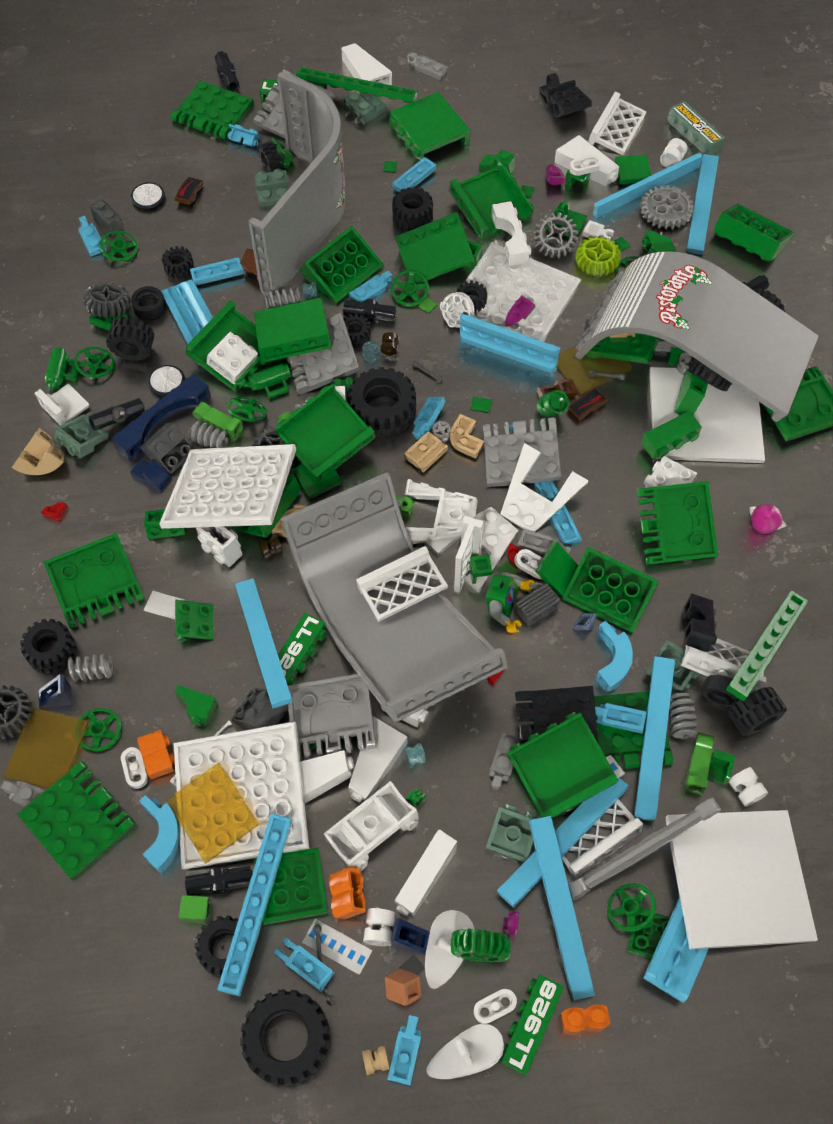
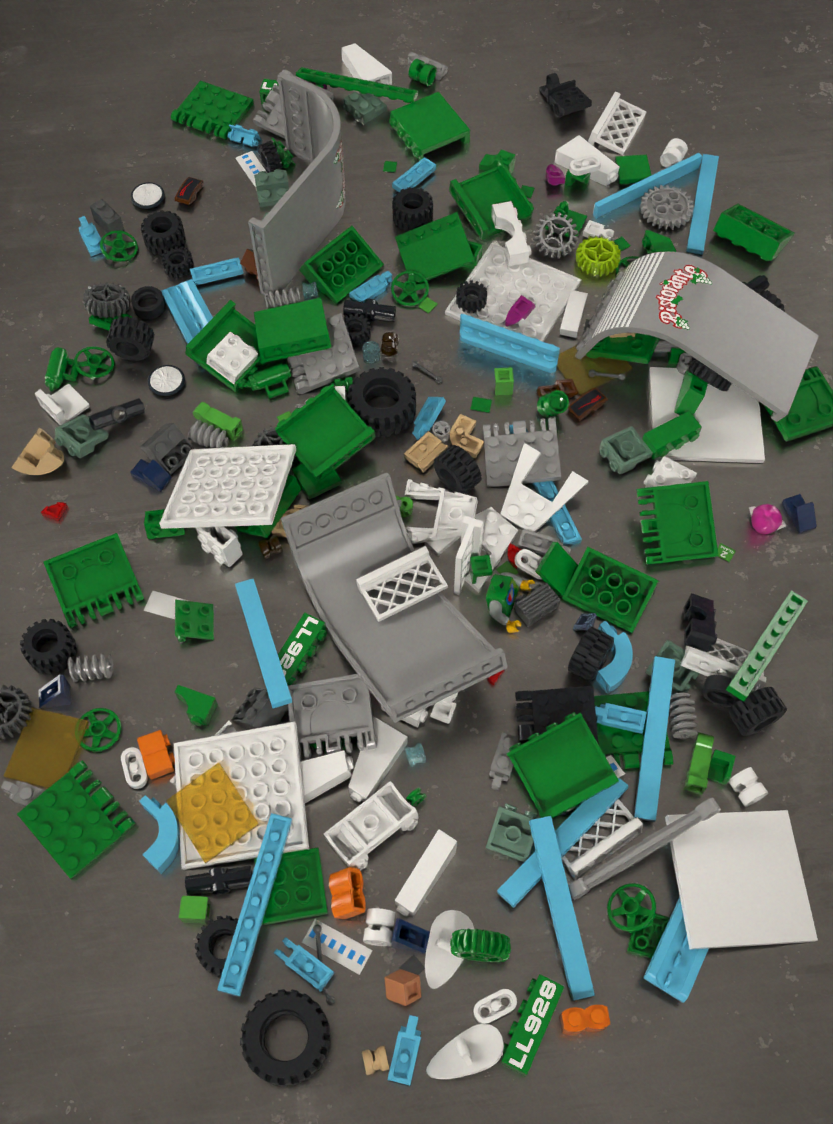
dark blue arch [112,374,211,461] -> none
black piece [214,51,240,92] -> none
green wheel [227,398,267,422] -> none
white tile [440,292,474,328] -> none
magenta plate [503,911,519,939] -> none
sand green brick [668,101,725,155] -> none
none -> black tyre [141,210,186,255]
none -> white sticker [236,151,267,187]
none -> green wheel [408,59,437,86]
none -> white plate [430,692,458,724]
none -> black tyre [433,445,482,494]
none -> bright green panel [494,367,514,395]
none -> white slope [560,290,588,338]
none -> black tyre [568,626,614,682]
none -> sand green plate [599,426,653,474]
none -> bright green sticker [718,543,736,562]
none -> dark blue slope [782,494,817,533]

